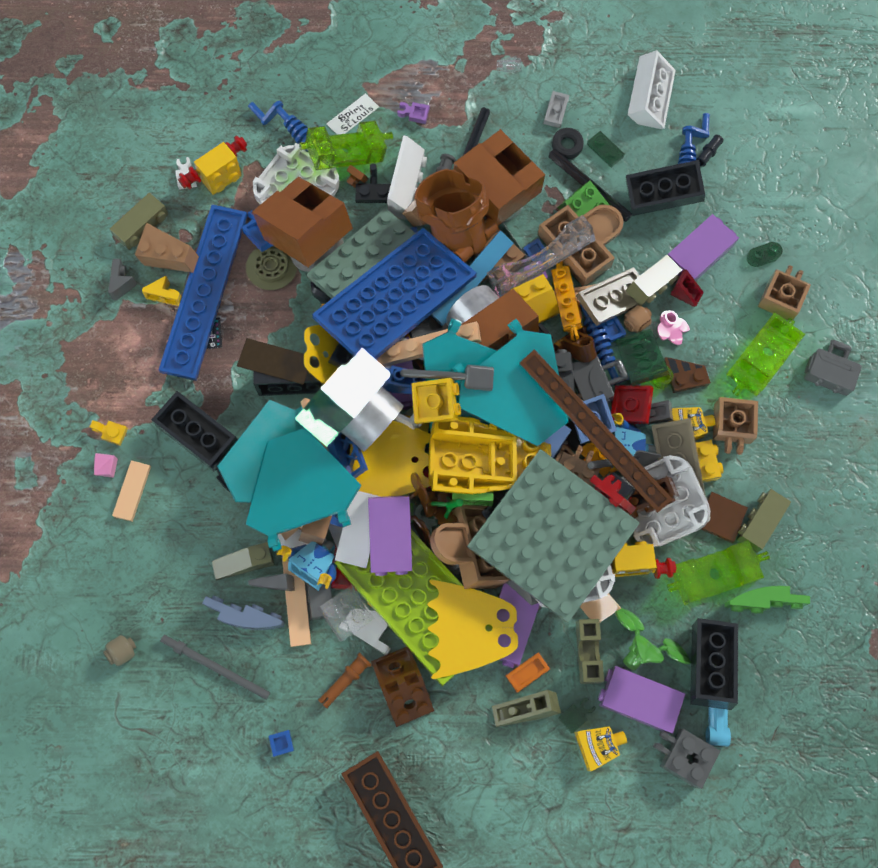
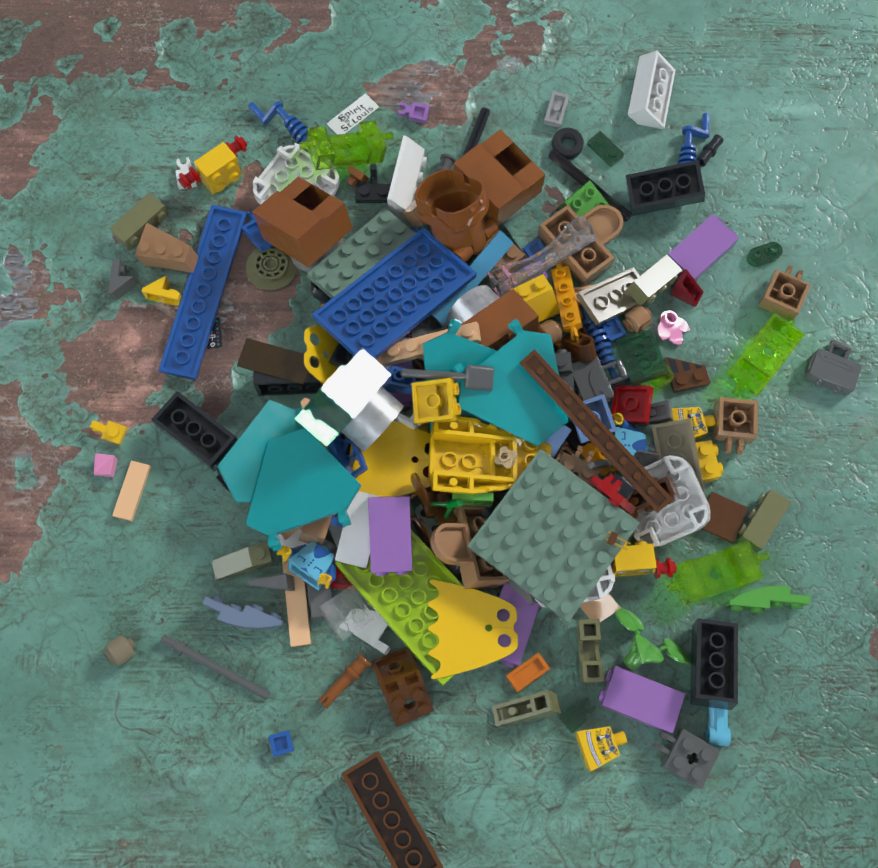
none -> tan plate [495,446,518,469]
none -> medium nougat head [539,320,563,345]
none -> piece [604,531,630,550]

